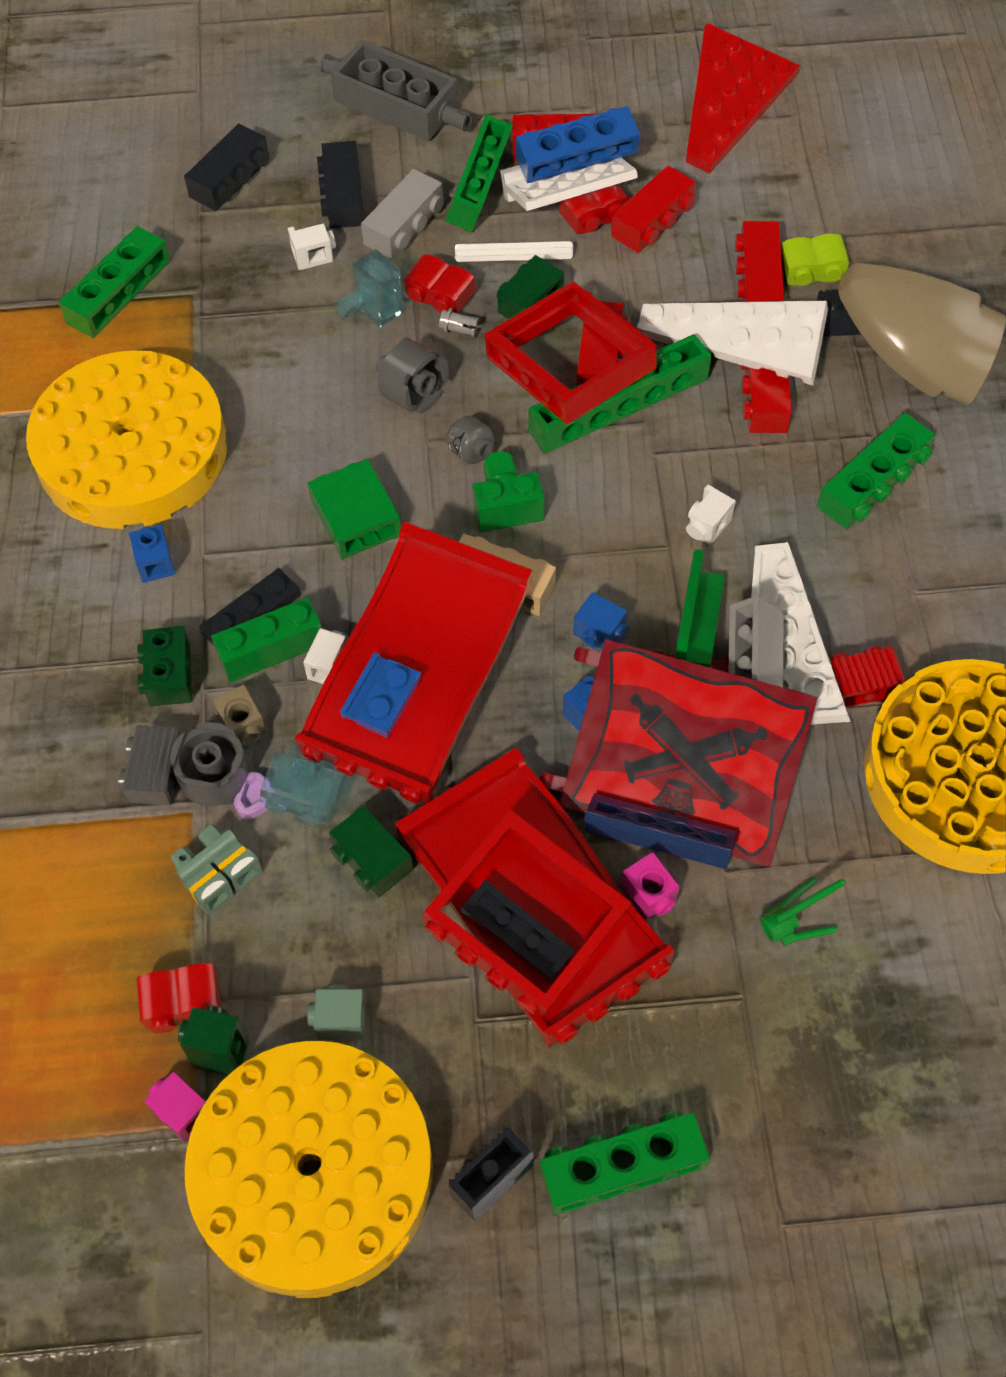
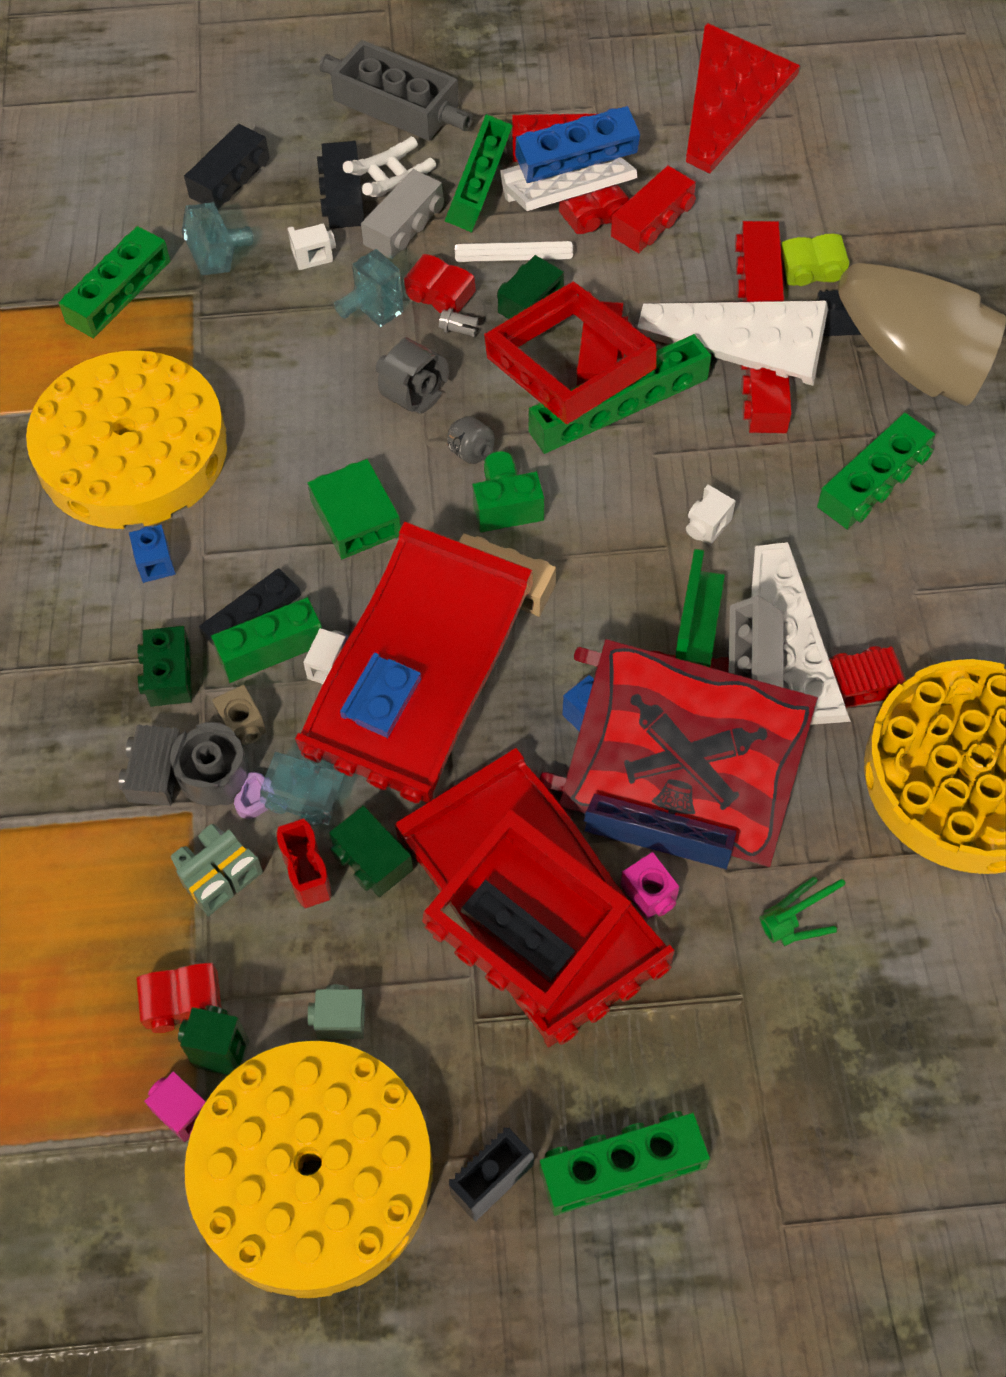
blue brick [573,592,629,650] -> none
none -> clear light blue brick [182,202,253,275]
none -> red brick [277,819,331,909]
none -> white piece [343,136,436,197]

